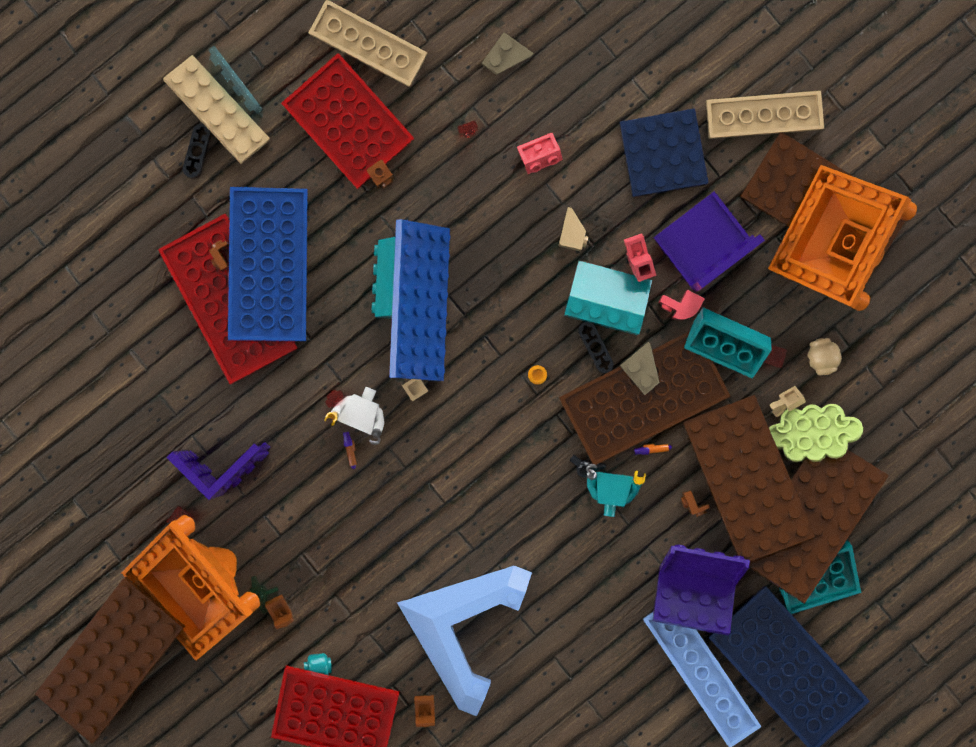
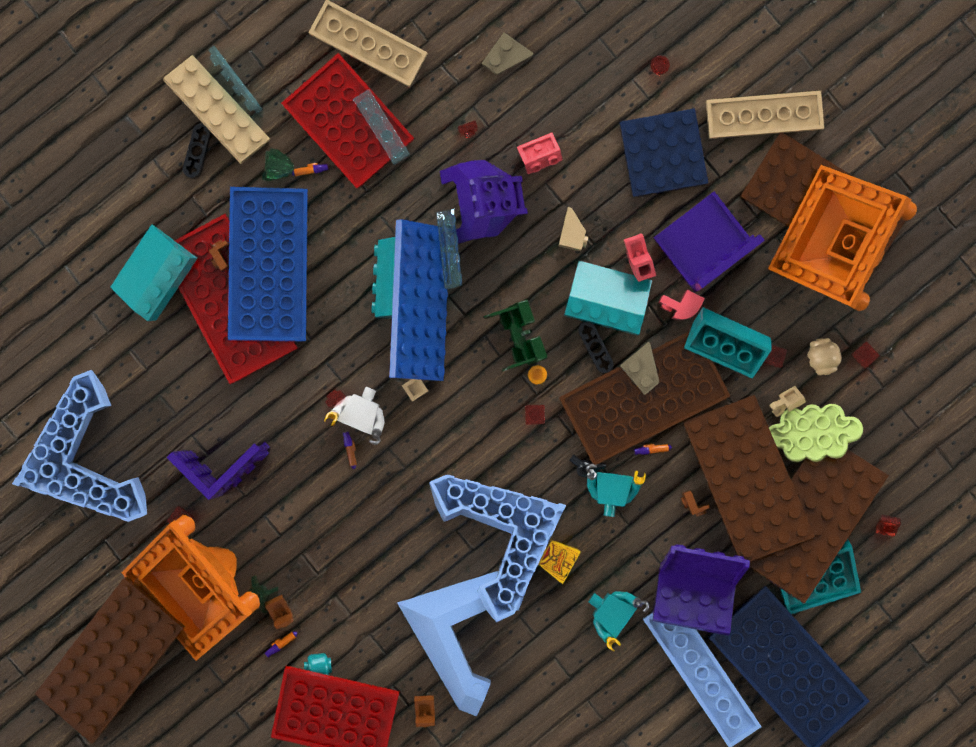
dark orange bracket [367,160,394,189] -> none
none -> light blue wedge [12,370,147,522]
none -> teal slope [111,225,198,321]
none -> clear green brick [262,148,294,181]
none -> piece [265,631,298,658]
none -> piece [291,163,329,177]
none -> clear light blue plate [353,89,410,165]
none -> light blue wedge [429,475,566,622]
none -> clear light blue plate [436,209,462,289]
none -> dark purple piece [440,160,528,246]
none -> dark green piece [483,300,547,372]
none -> clear red plate [525,405,545,425]
none -> yellow torso [538,540,581,584]
none -> teal torso [588,591,649,651]
none -> clear red plate [650,55,670,75]
none -> clear red plate [851,342,880,369]
none -> clear red plate [876,515,901,537]

